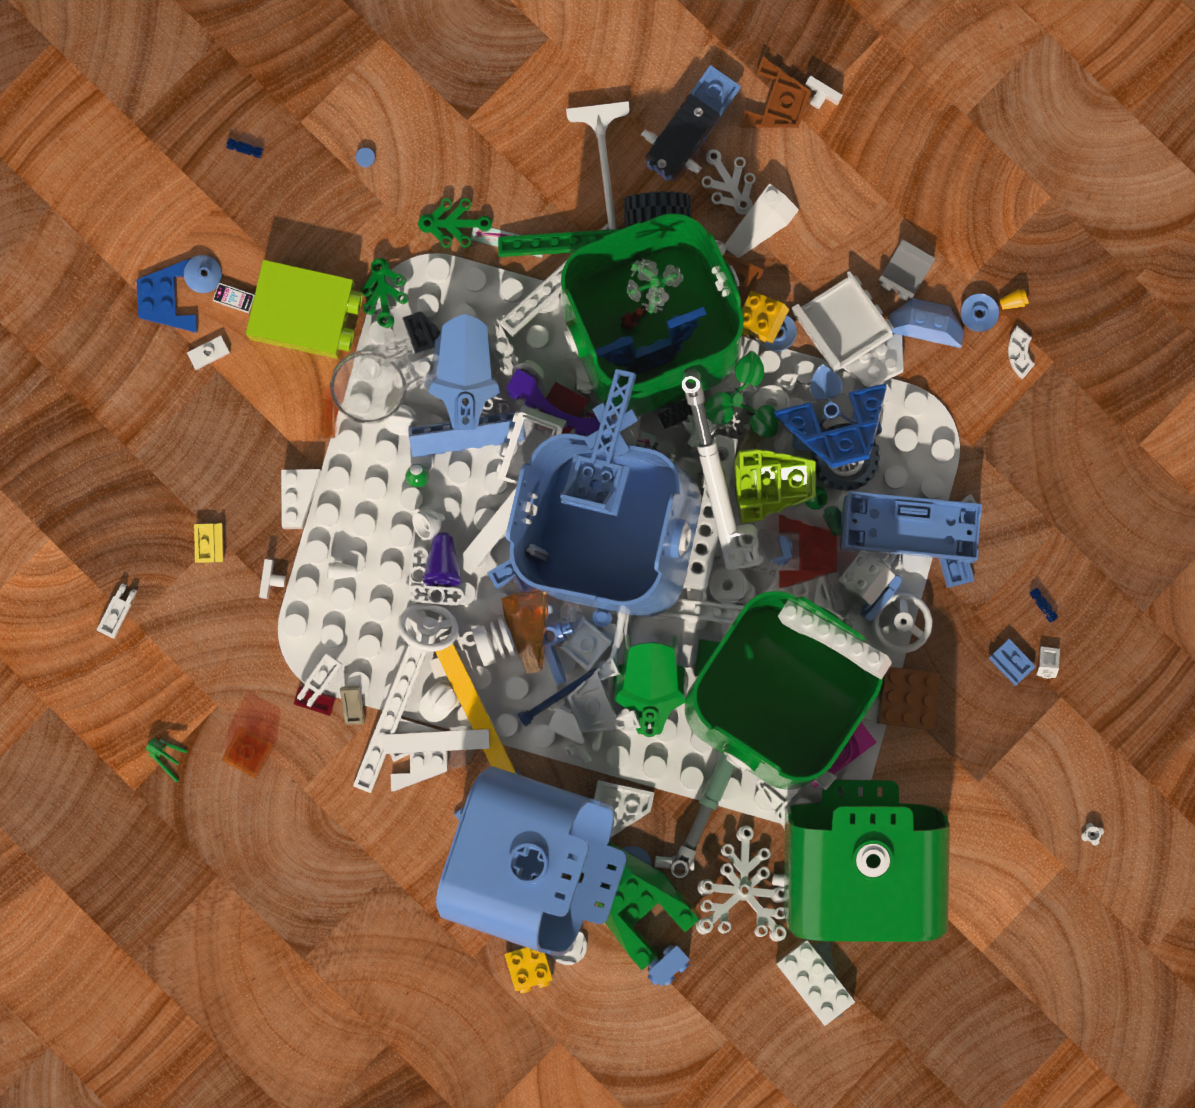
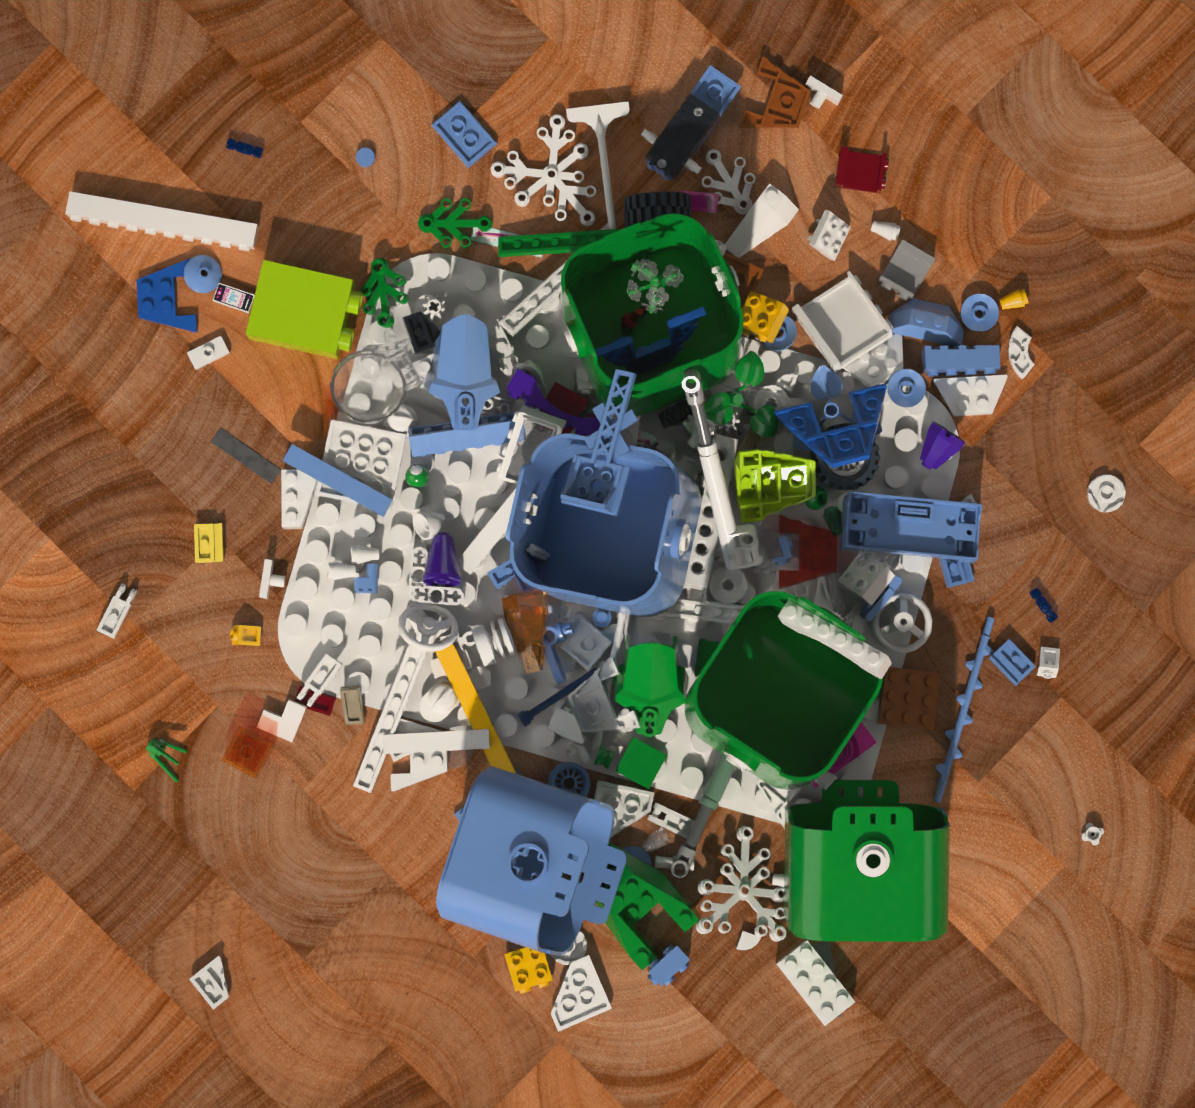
none -> white brick [65,191,259,251]
none -> white wing [189,955,229,1009]
none -> flat silver sticker [211,428,281,484]
none -> yellow bracket [230,625,261,646]
none -> white tile [257,699,307,742]
none -> medium blue tile [283,444,393,517]
none -> white plate [315,420,407,510]
none -> white cone [351,545,379,564]
none -> medium blue piece [354,564,378,594]
none -> white gear [423,296,446,320]
none -> medium blue tile [431,101,497,169]
none -> white plant [491,114,596,227]
none -> medium blue wheel [548,762,590,797]
none -> white plate [551,954,612,1032]
none -> green wheel [594,746,615,769]
none -> green tile [615,737,667,789]
none -> clear cone [641,827,671,854]
none -> white plate [647,802,694,838]
none -> dark pink tile [680,190,719,213]
none -> white tile [736,931,761,950]
none -> white plate [807,210,850,261]
none -> dark red panel [835,147,889,194]
none -> white cone [871,220,900,241]
none -> medium blue dish [887,369,926,408]
none -> dark purple cone [920,421,965,470]
none -> medium blue wedge [921,345,1000,377]
none -> white wing [933,375,1007,417]
none -> medium blue plant [933,617,995,803]
none -> white tile [1087,474,1126,513]

